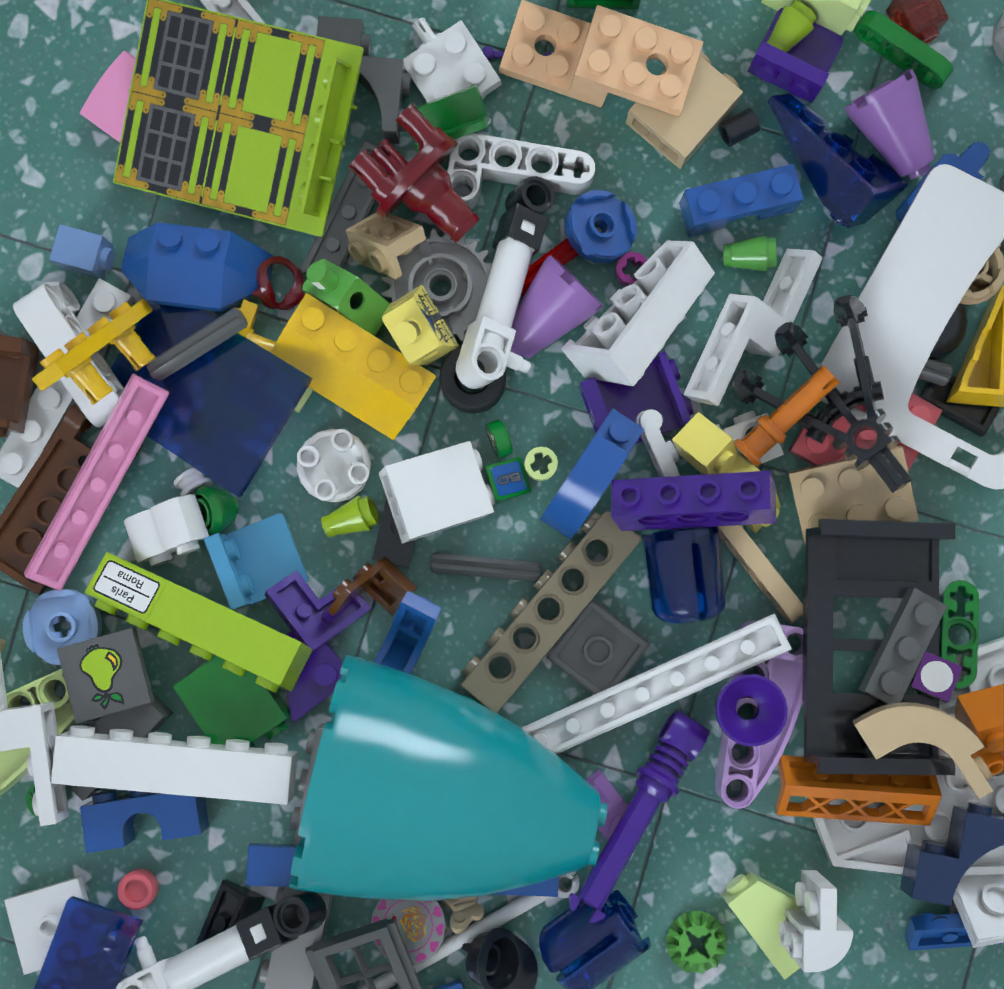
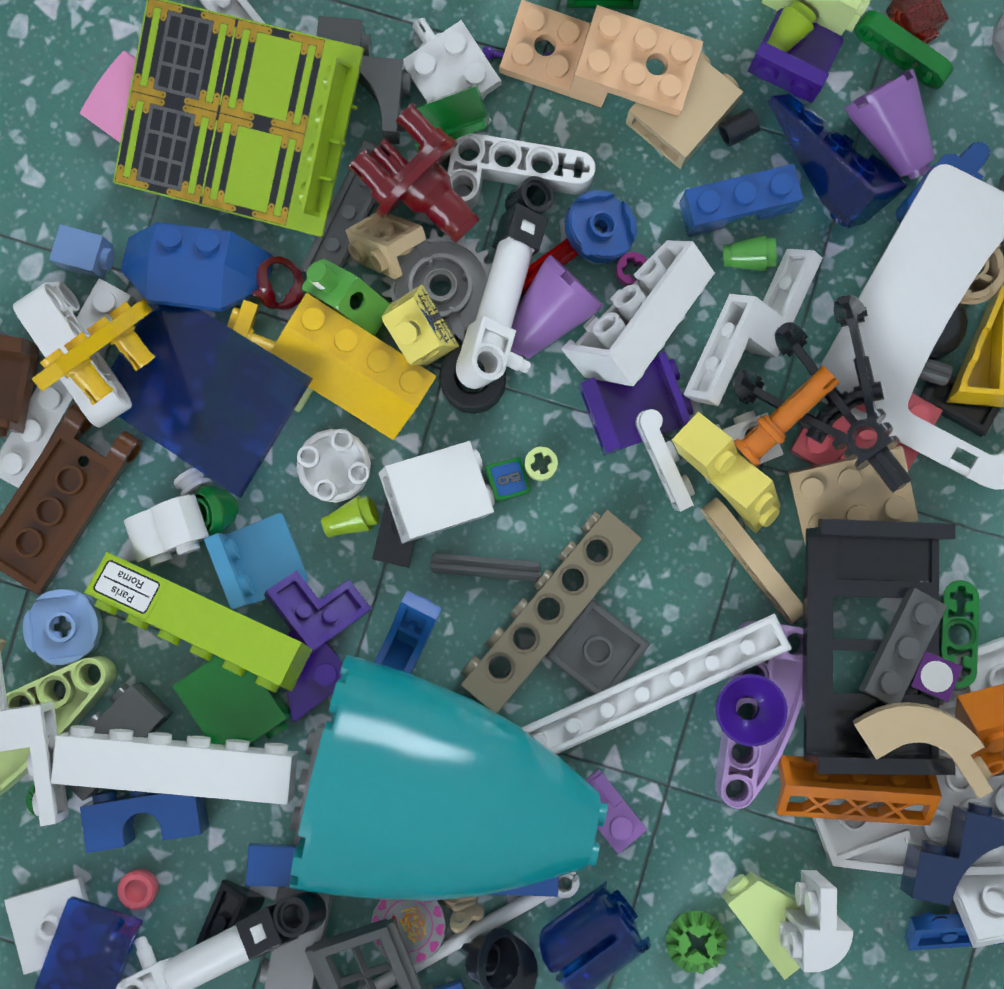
bright pink tile [24,374,169,591] -> none
dark grey tile [57,627,155,724] -> none
dark grey axle [147,308,248,381] -> none
reddish brown bracket [328,557,417,616] -> none
green tile [485,419,513,459] -> none
blue arch [540,408,644,540] -> none
dark purple piece [569,709,710,923] -> none
dark purple brick [611,471,776,531] -> none
clear blue cylinder [642,526,727,624] -> none

